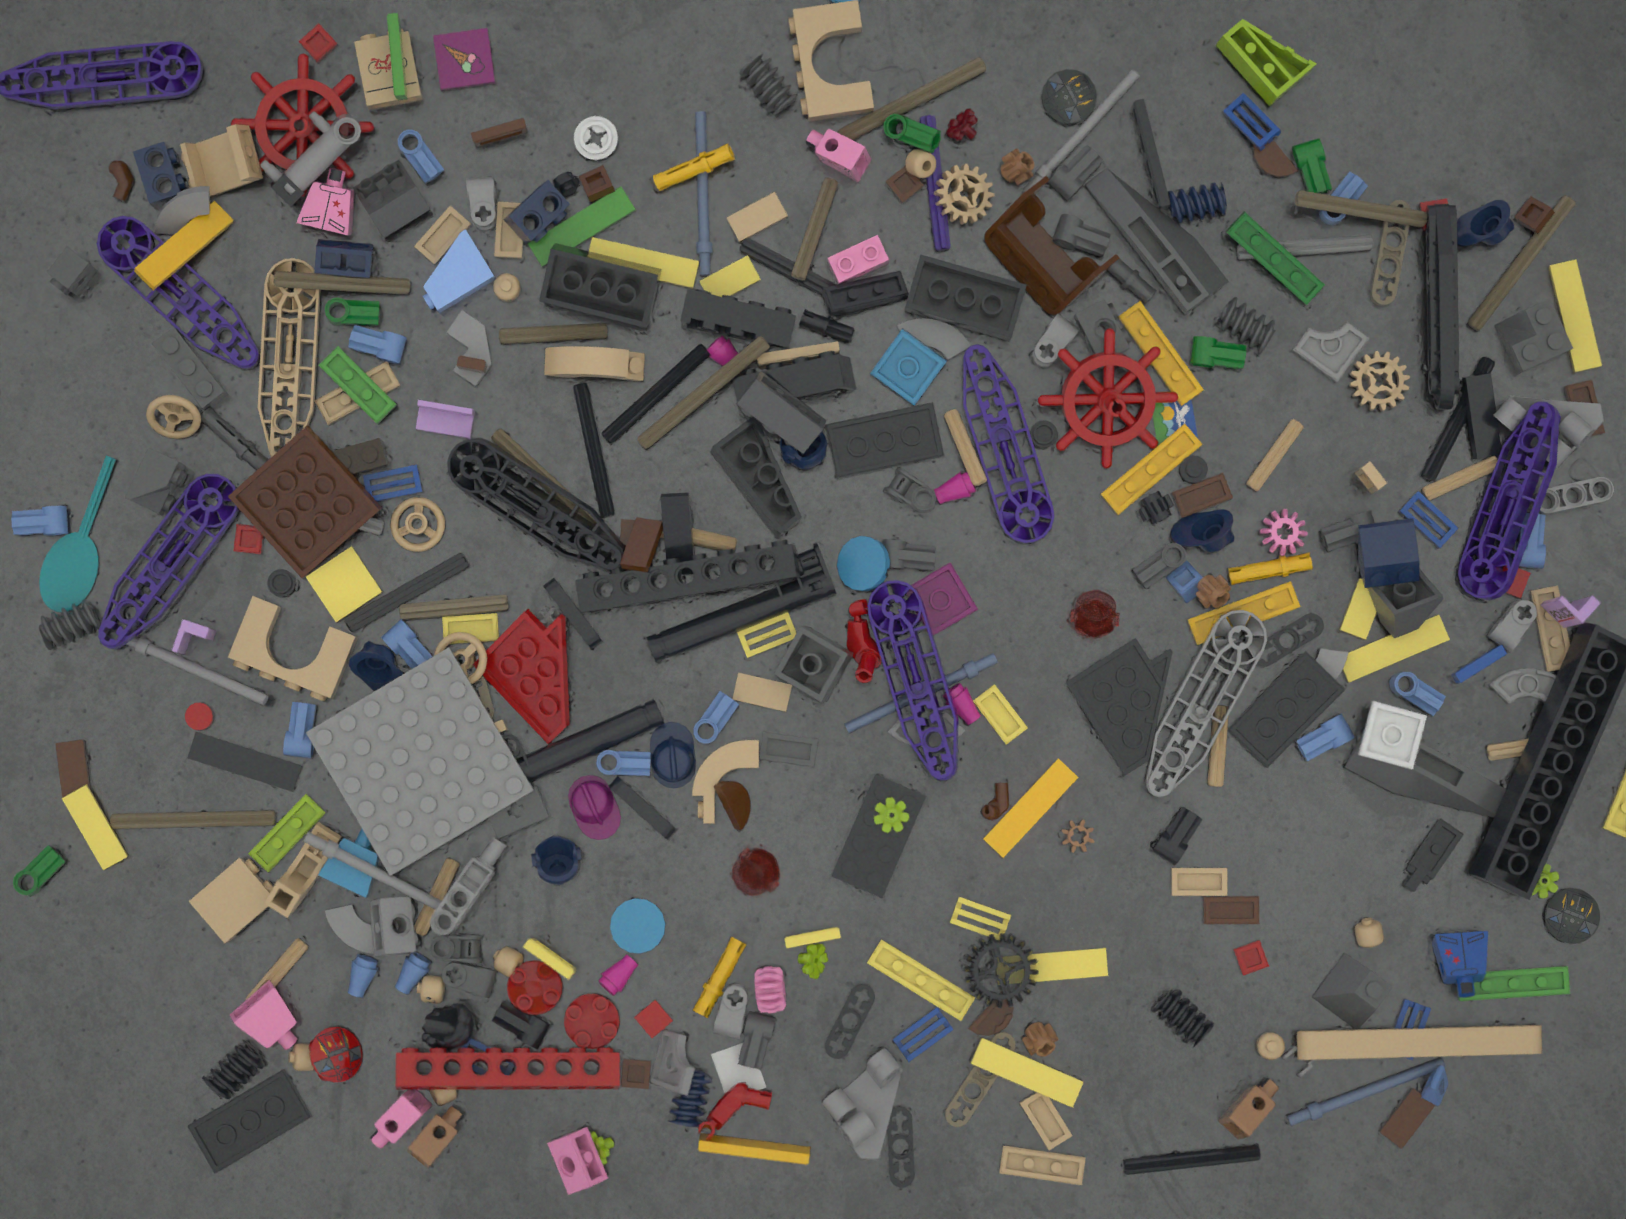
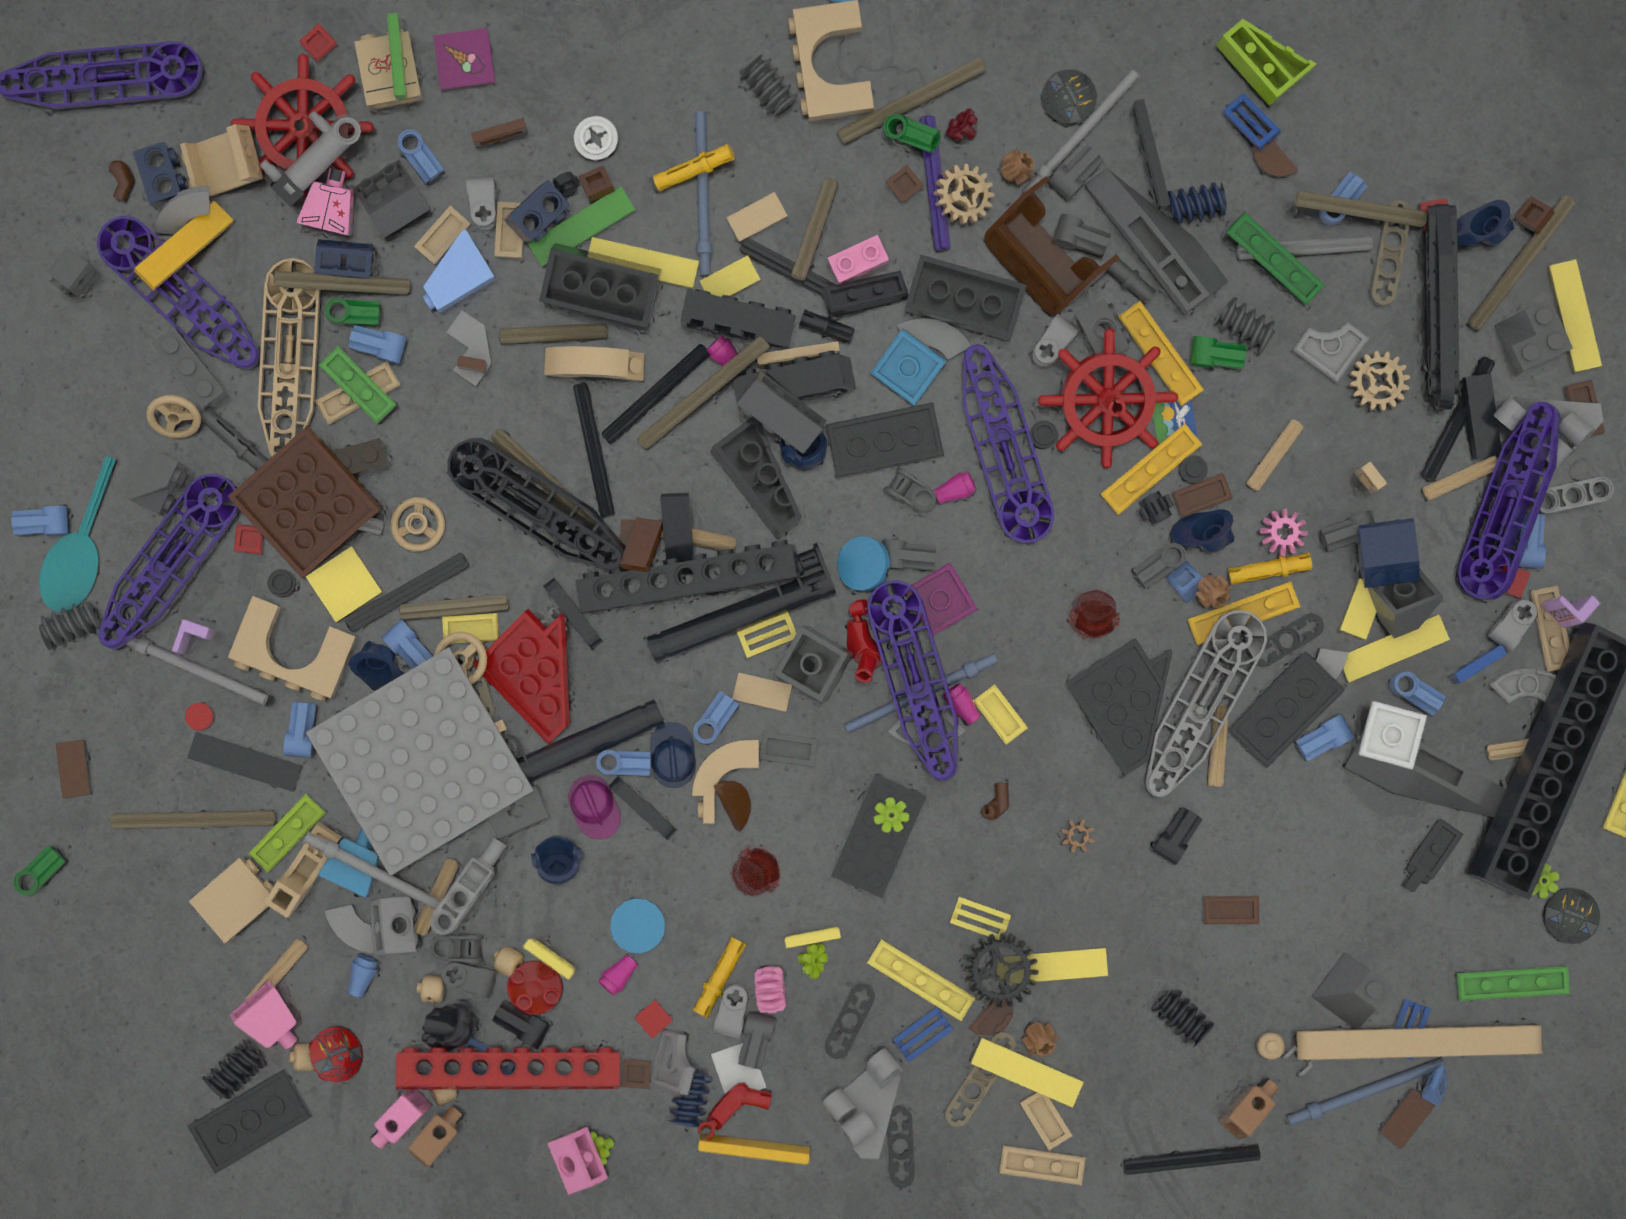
light yellow tile [62,784,128,870] -> none
blue tile [363,465,423,502] -> none
medium blue cone [395,952,431,995] -> none
lavender panel [415,400,475,439] -> none
tan piece [493,273,521,302] -> none
red dish [564,994,619,1049] -> none
bright pink torso [806,129,872,182] -> none
tan piece [905,149,936,179] -> none
tan axle [944,409,987,486] -> none
yellow tile [983,758,1078,858] -> none
tan tile [1171,868,1227,896] -> none
red tile [1233,940,1269,976] -> none
green piece [1292,138,1332,194] -> none
tan piece [1355,918,1384,948] -> none
blue tile [1398,491,1459,549] -> none
blue torso [1432,931,1488,998] -> none

